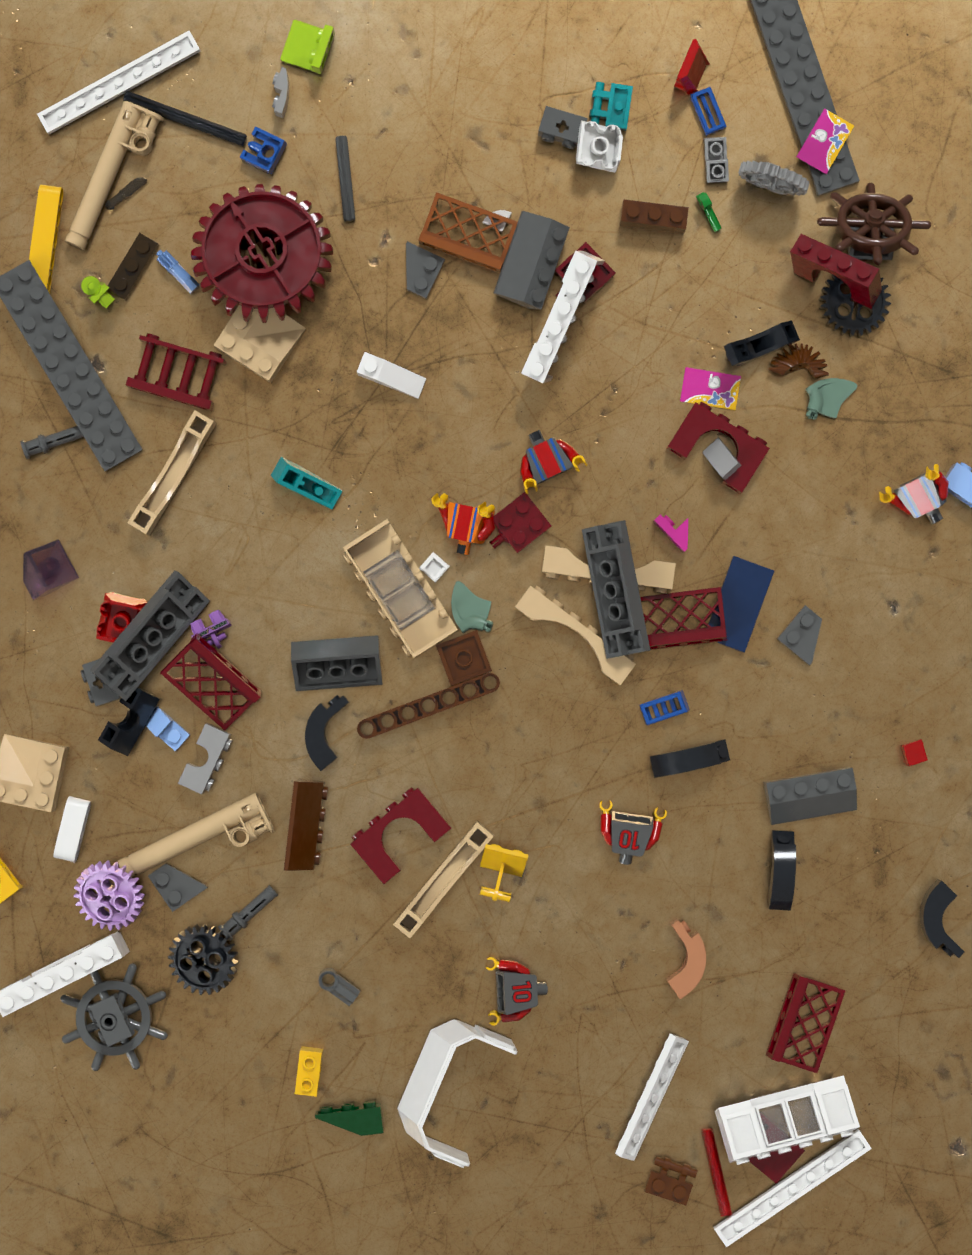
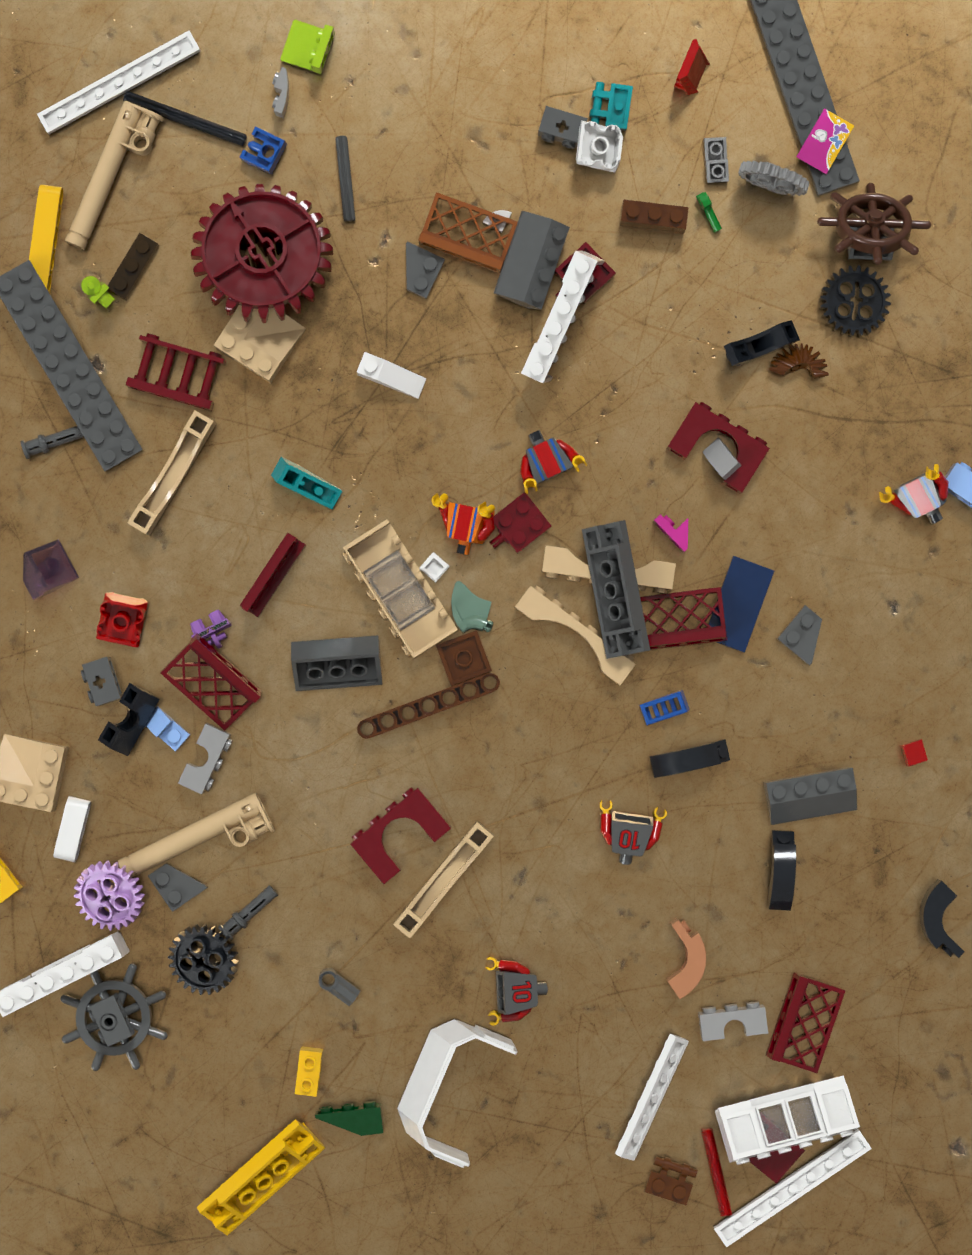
dark grey slope [90,570,210,701] -> none
clear smoke piece [105,177,147,210] -> none
medium blue piece [156,250,200,294] -> none
reddish brown slope [284,779,328,871] -> none
black arch [305,695,350,771] -> none
yellow plate [480,844,529,902] -> none
sticker [680,367,741,410] -> none
blue tile [690,87,727,136] -> none
dark red arch [790,234,882,309] -> none
sand green arm [805,378,857,420] -> none
none -> yellow slope [197,1119,325,1236]
none -> dark red fence [240,533,306,618]
none -> light grey arch [698,1002,768,1041]

